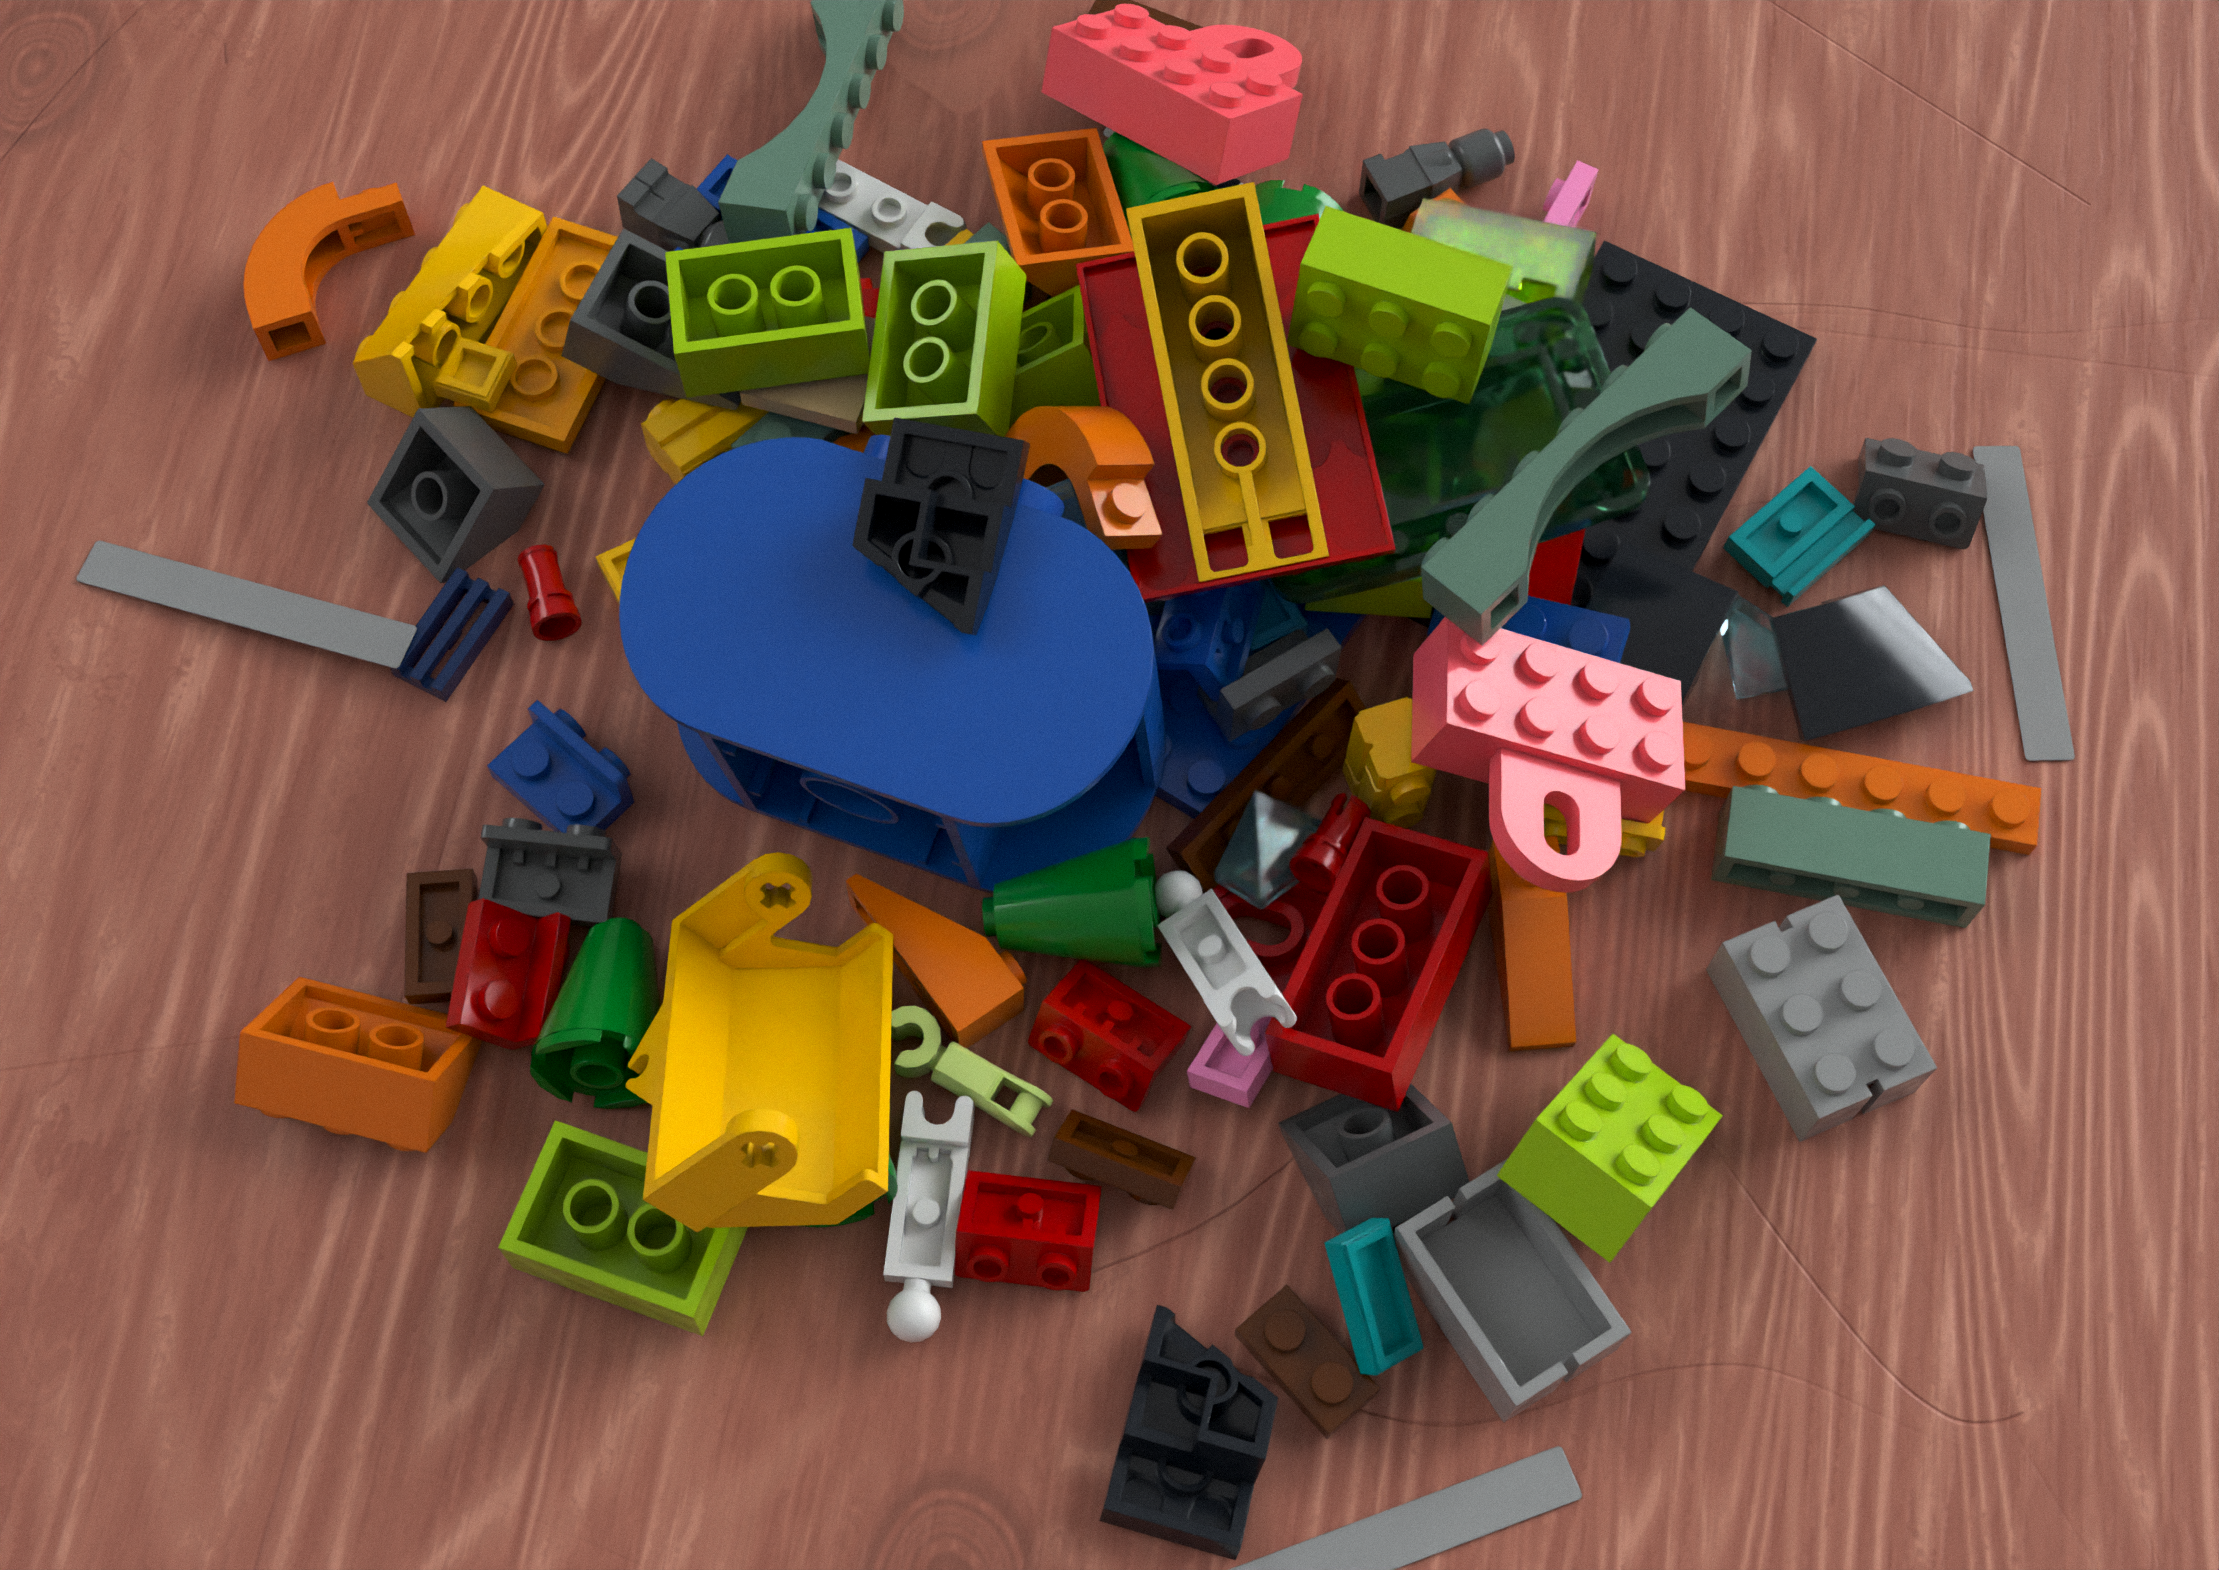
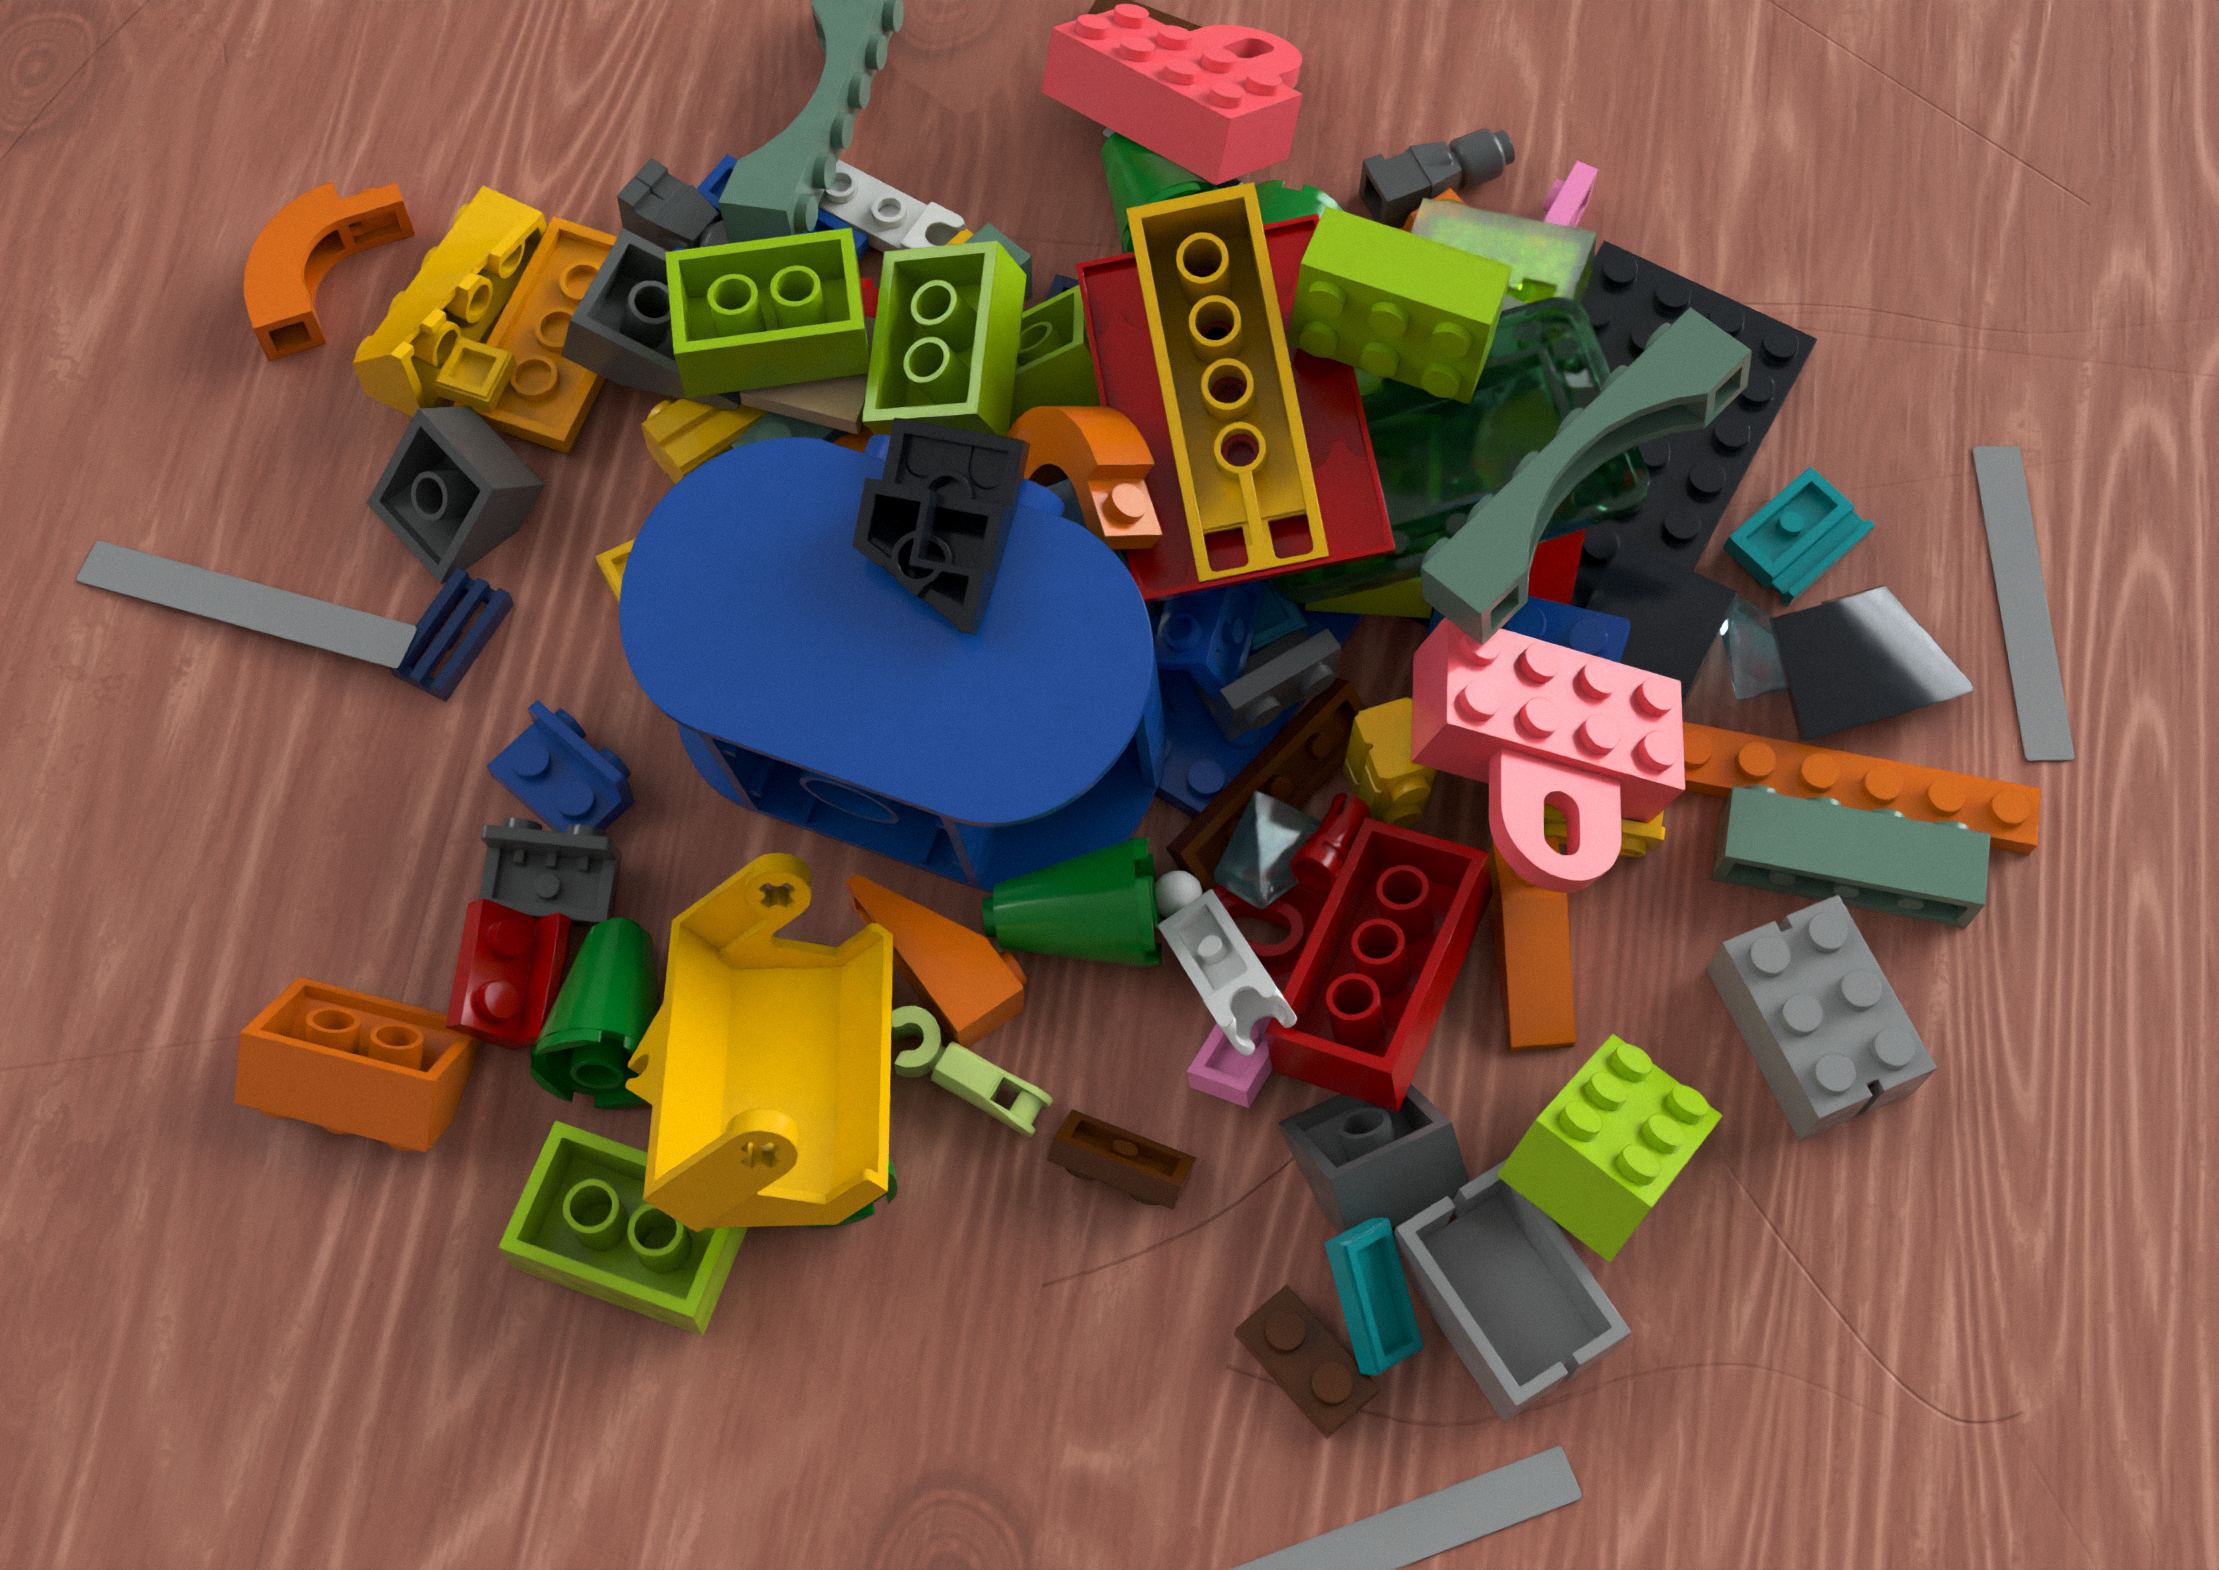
reddish brown plate [404,869,477,1005] -> none
red pin [517,544,582,641] -> none
white plate [883,1091,975,1343] -> none
red bracket [955,1170,1102,1292] -> none
orange slope [982,128,1134,297] -> none
red bracket [1028,959,1192,1112] -> none
black slope [1099,1305,1278,1560] -> none
dark grey bracket [1852,437,1987,549] -> none

